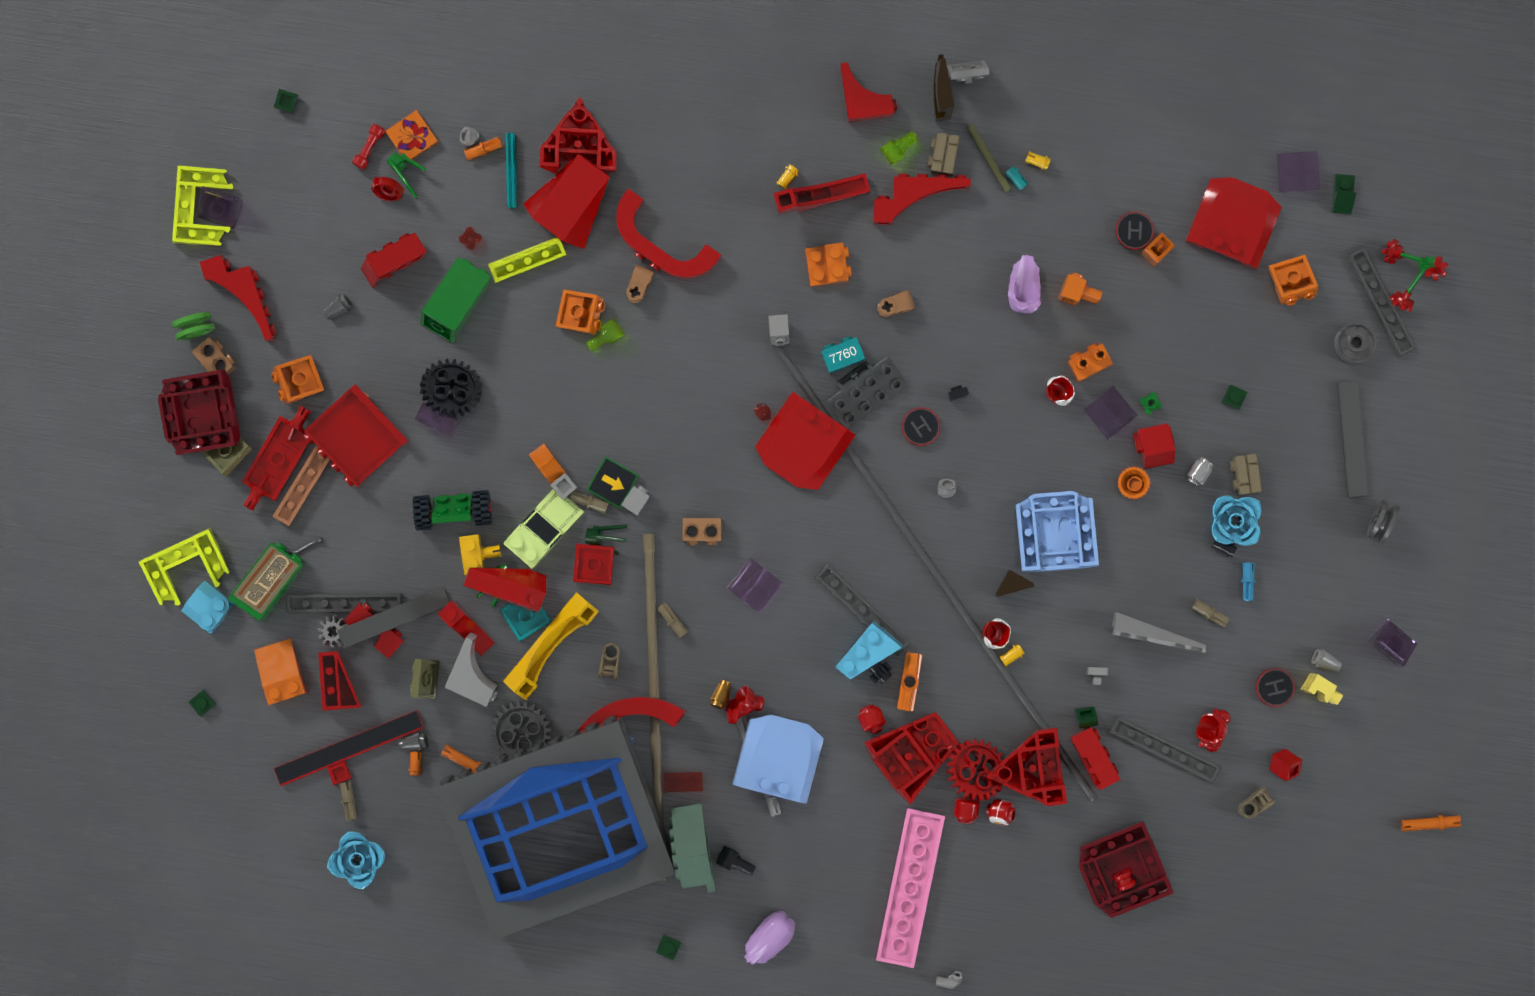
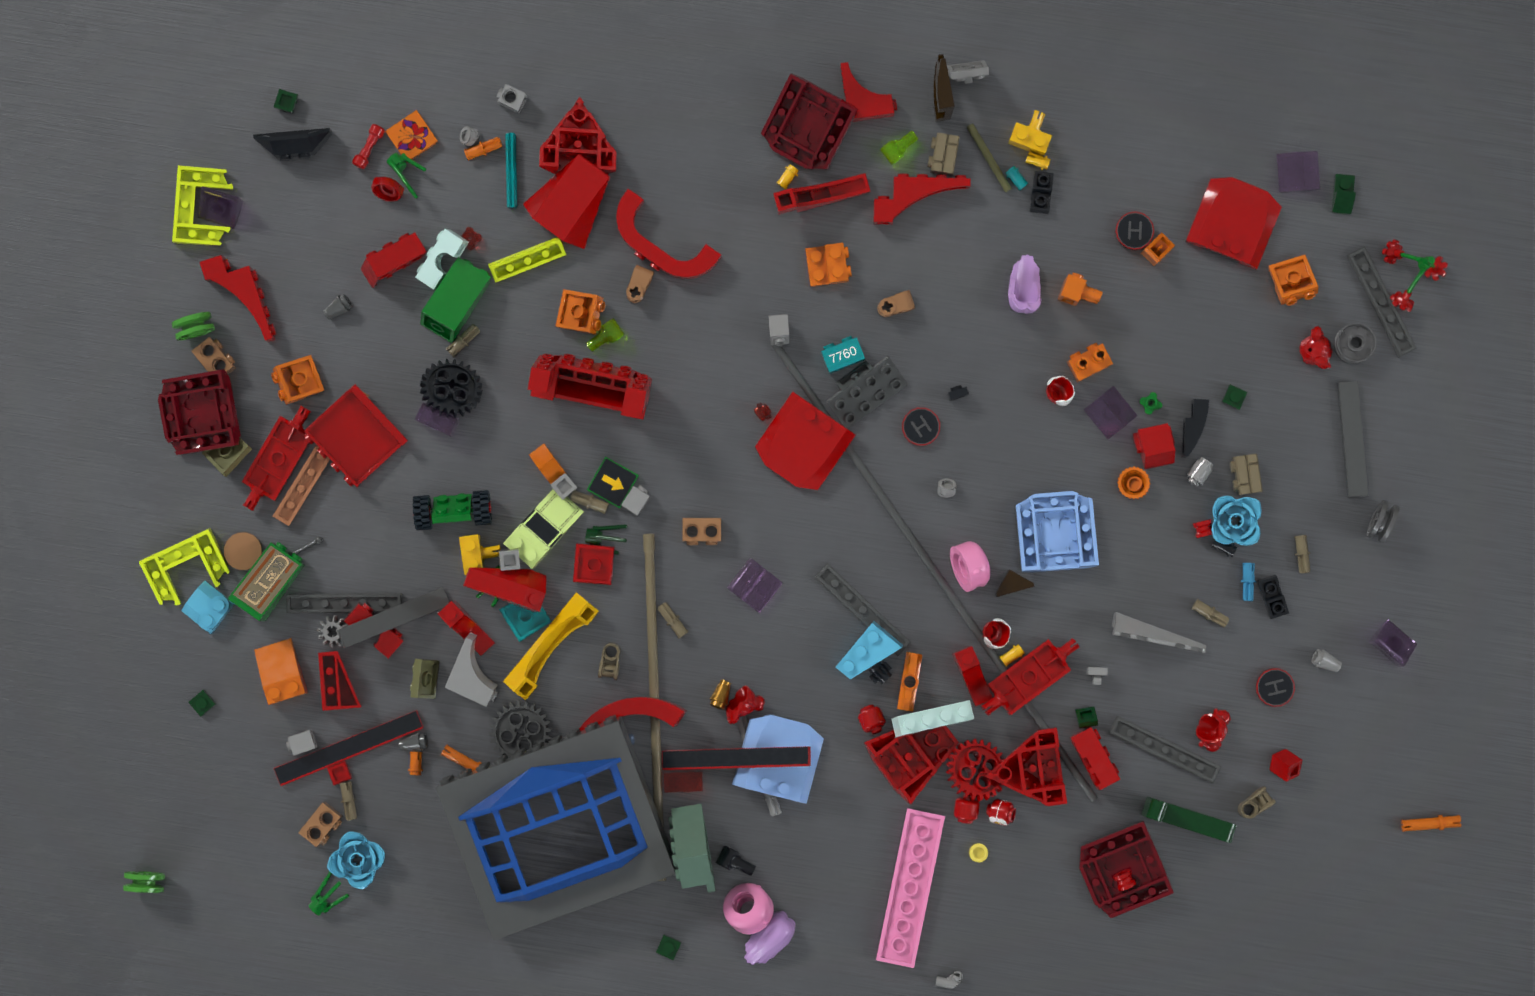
light yellow hips [1301,673,1343,705] -> none
none -> bright green wheel [123,871,165,893]
none -> medium nougat tile [224,532,263,570]
none -> black wedge [253,128,332,161]
none -> light grey brick [286,730,318,756]
none -> medium nougat brick [298,802,343,847]
none -> green plant [308,871,349,916]
none -> light aqua arch [415,229,469,290]
none -> dark tan axle [446,324,480,357]
none -> light grey brick [496,84,528,114]
none -> light grey tile [499,549,520,571]
none -> red wedge [527,354,652,420]
none -> black tile [662,746,811,770]
none -> bright pink piece [723,883,774,934]
none -> dark red wedge [761,73,858,169]
none -> light aqua arch [891,700,974,737]
none -> bright pink piece [950,541,990,592]
none -> red arch [952,646,993,706]
none -> light yellow tile [969,843,988,863]
none -> red plate [981,638,1080,716]
none -> yellow brick [1008,110,1052,156]
none -> black slope [1030,171,1054,214]
none -> dark green beam [1141,797,1237,843]
none -> black slope [1182,399,1209,458]
none -> red wheel [1193,519,1213,538]
none -> black slope [1257,575,1289,619]
none -> dark tan axle [1294,535,1311,574]
none -> red hair [1299,326,1332,369]

